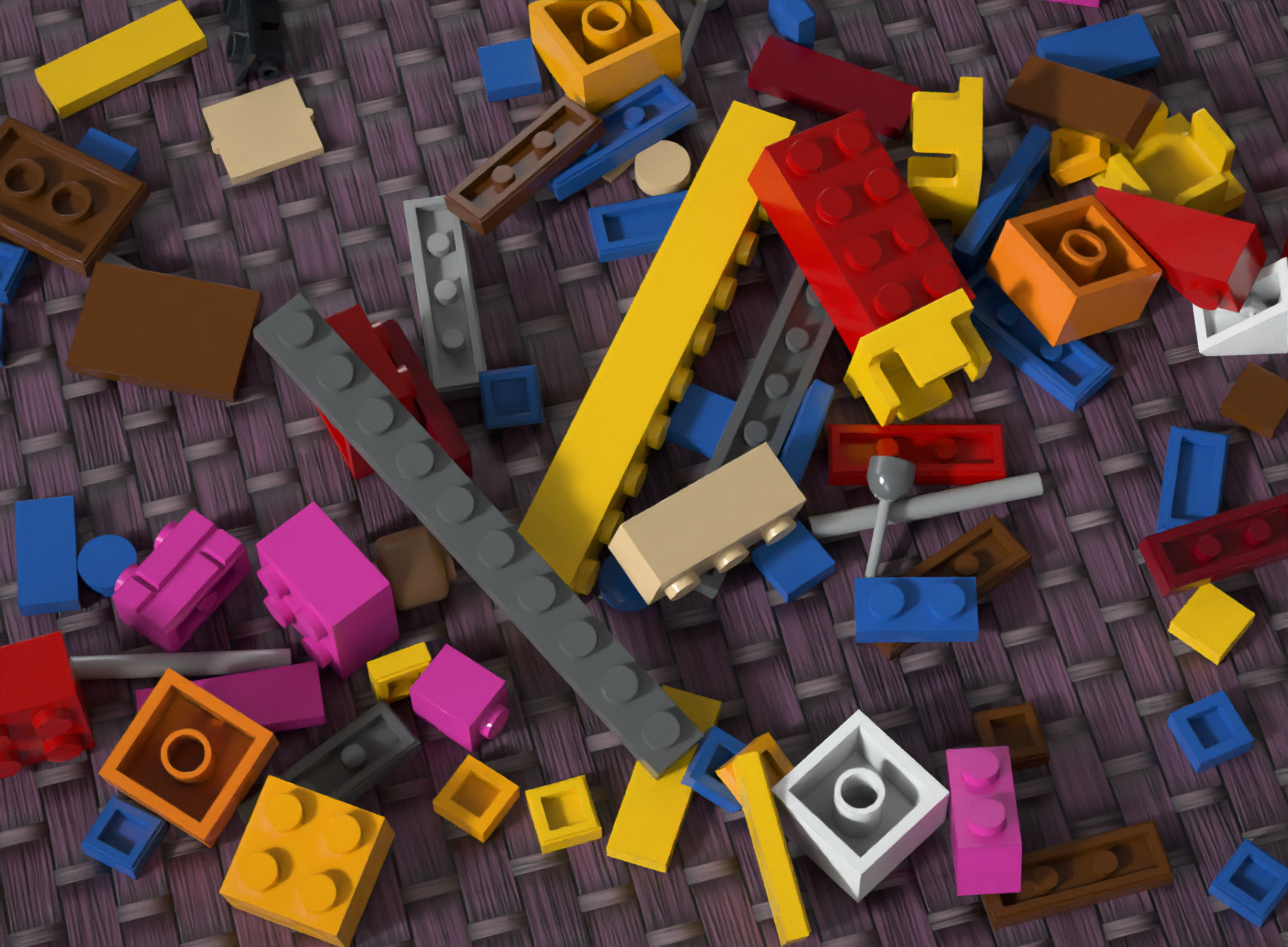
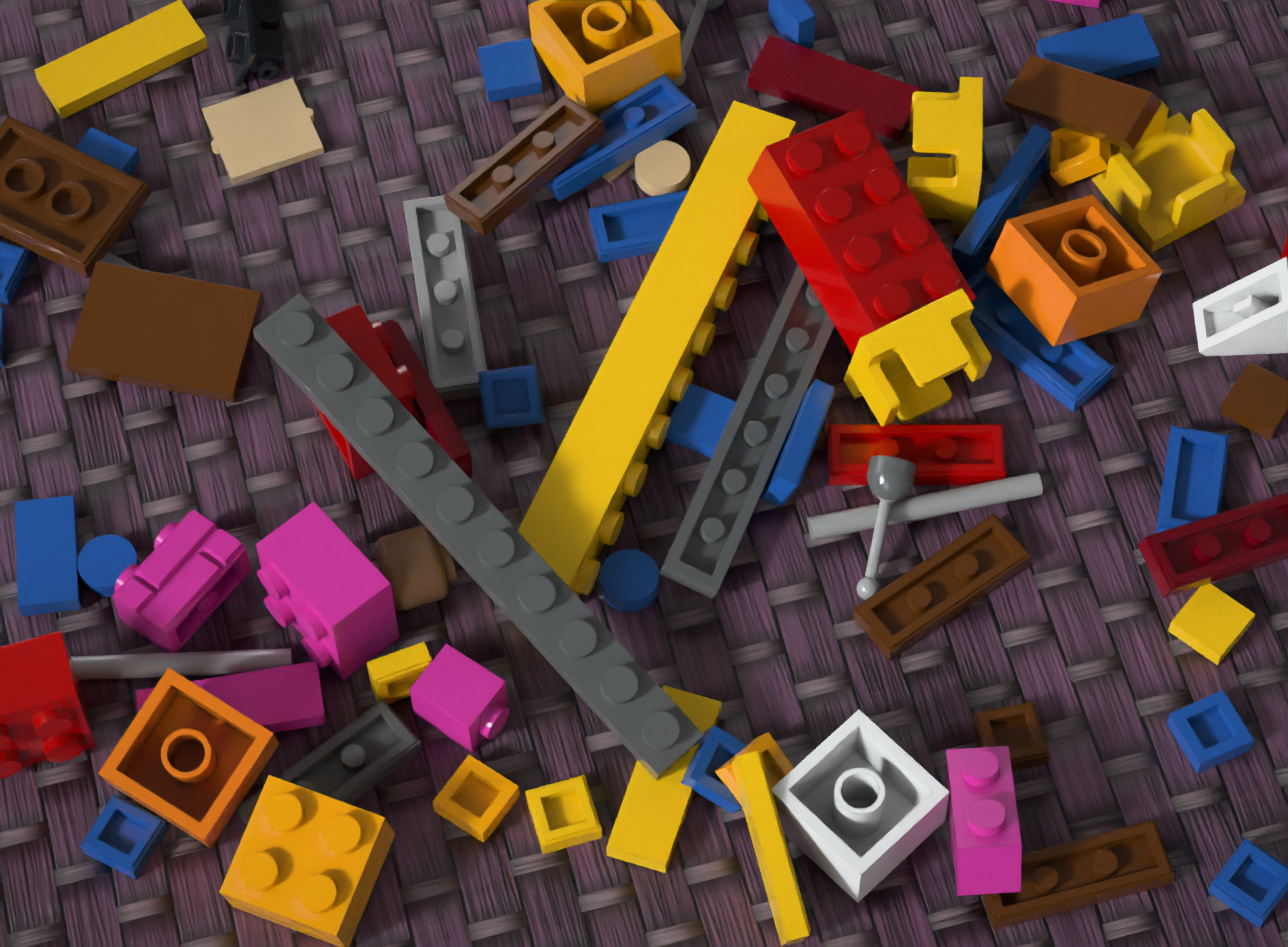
tan brick [608,442,806,606] -> none
blue tile [751,520,836,604] -> none
blue plate [854,577,979,643] -> none
red slope [1095,186,1268,313] -> none

